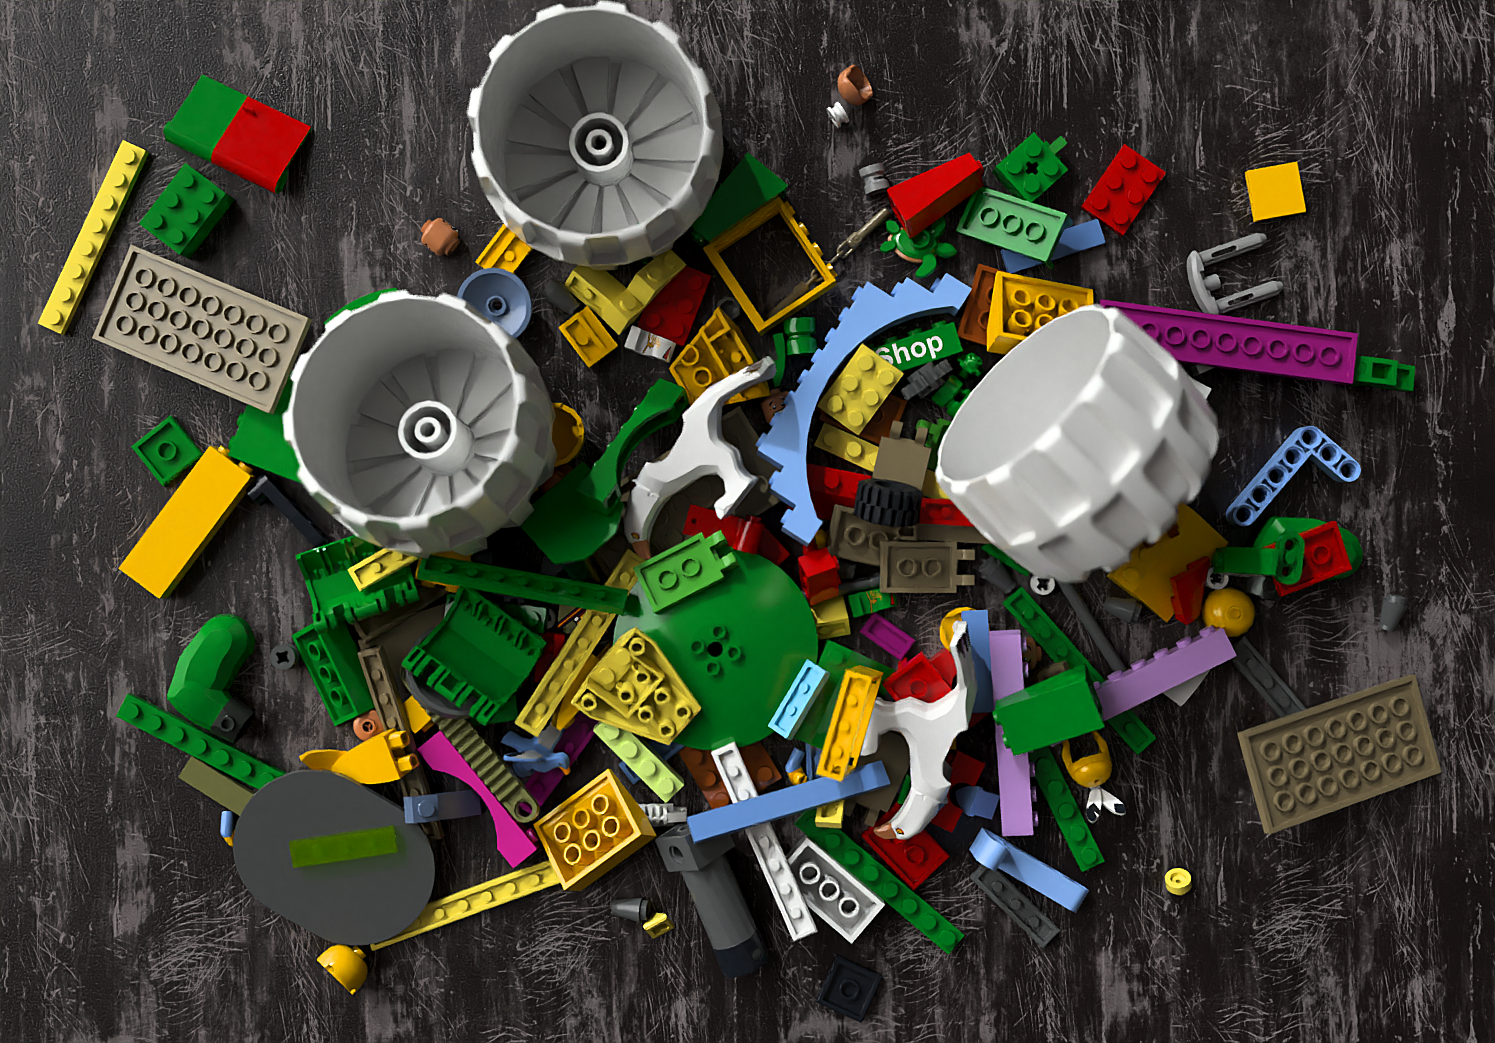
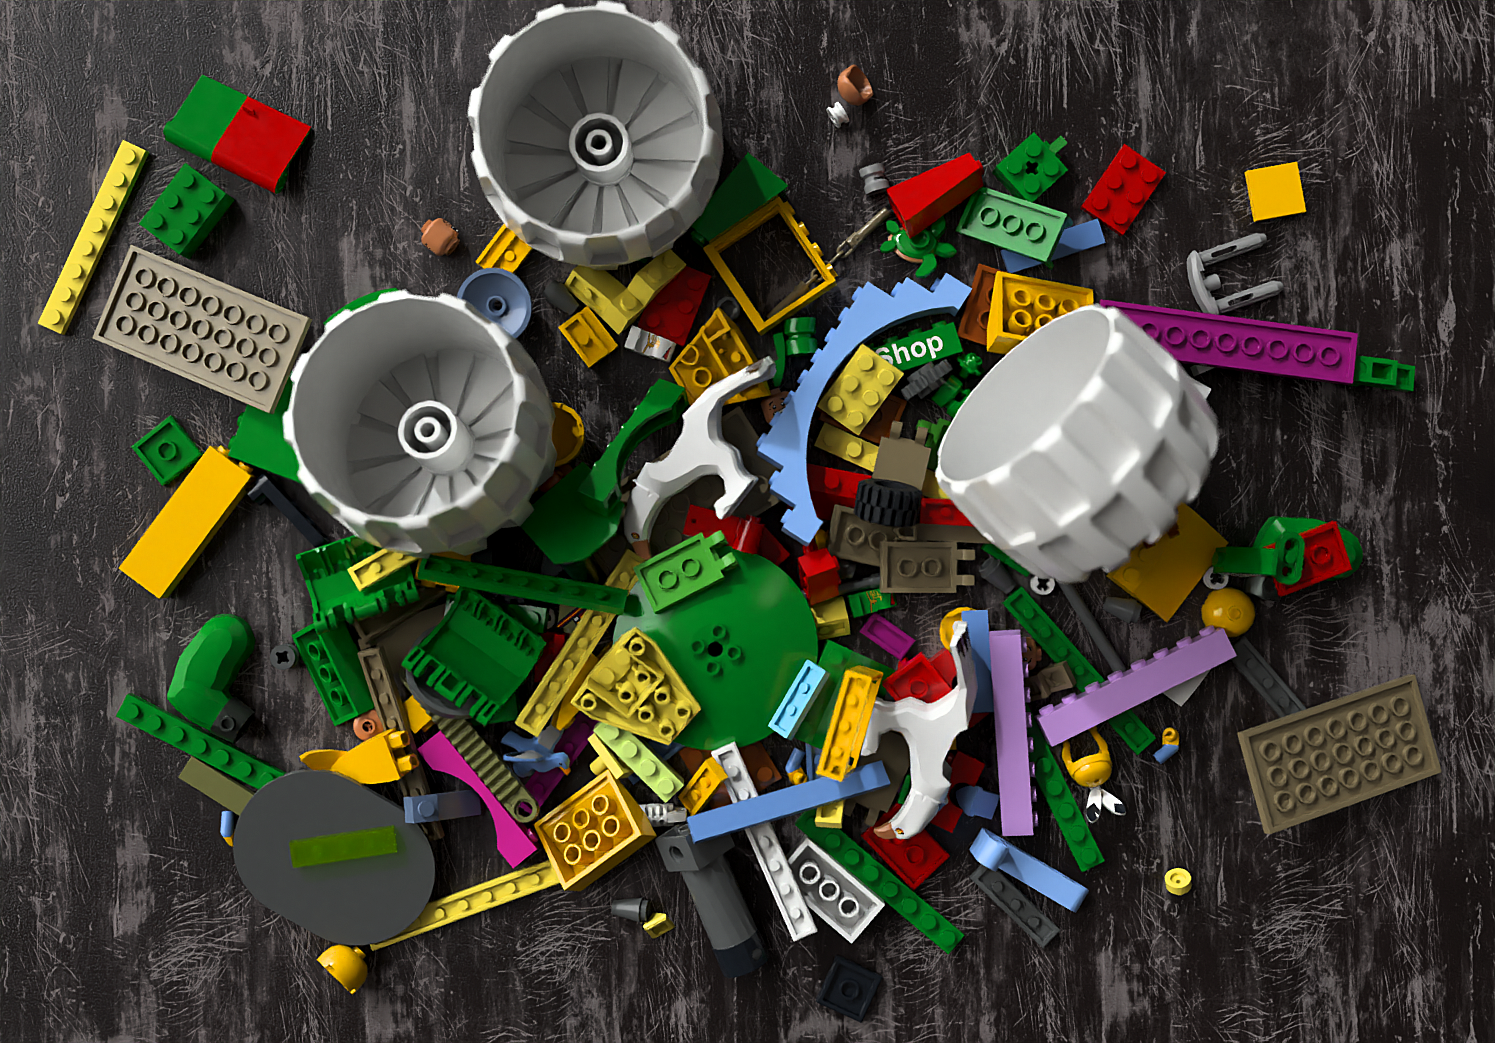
green slope [993,663,1104,756] -> none
red slope [1170,556,1210,625] -> none
light blue beam [1226,426,1361,526] -> none
dark grey cone [1379,593,1408,632] -> none
none -> light yellow tile [588,733,634,780]
none -> yellow plate [678,757,728,816]
none -> arm [1153,727,1179,764]

